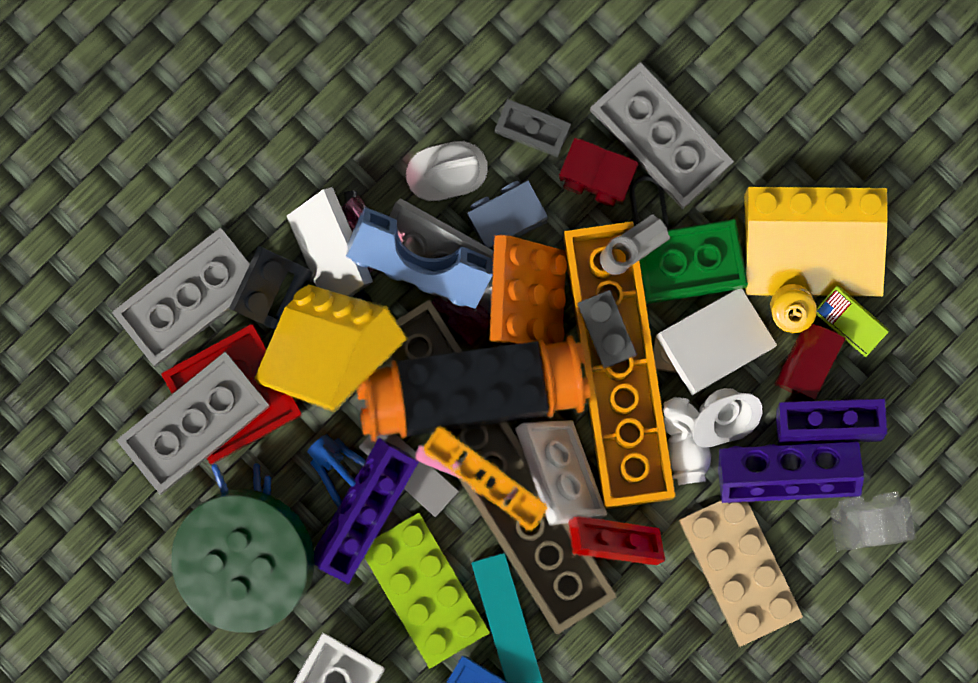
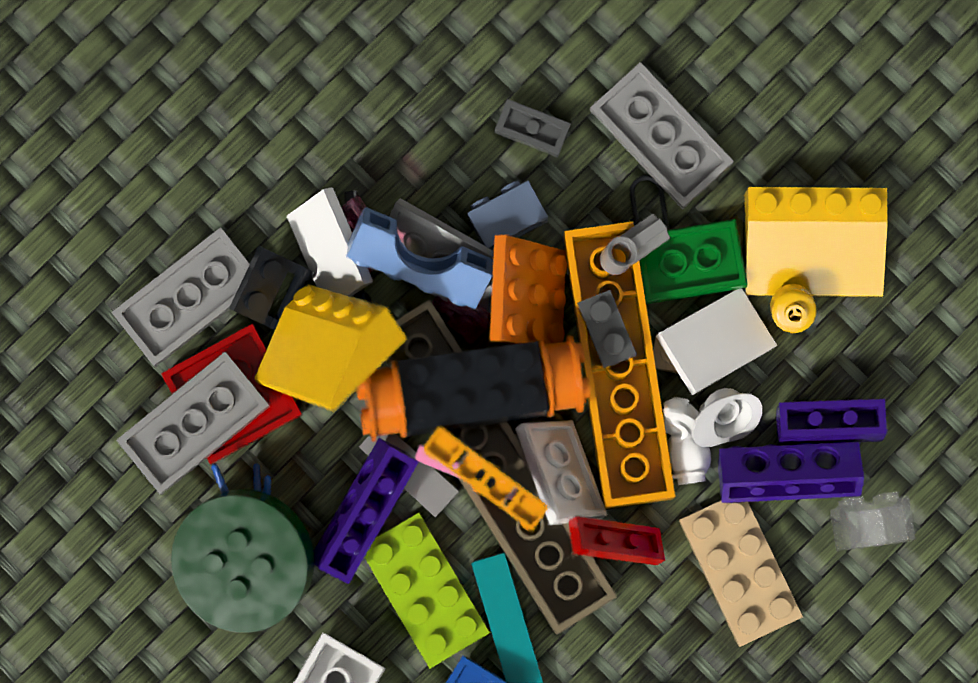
blue plant [307,434,366,508] -> none
white piece [406,141,488,201] -> none
dark red brick [559,138,638,207] -> none
dark red brick [774,324,846,401] -> none
lime tile [816,285,890,357] -> none

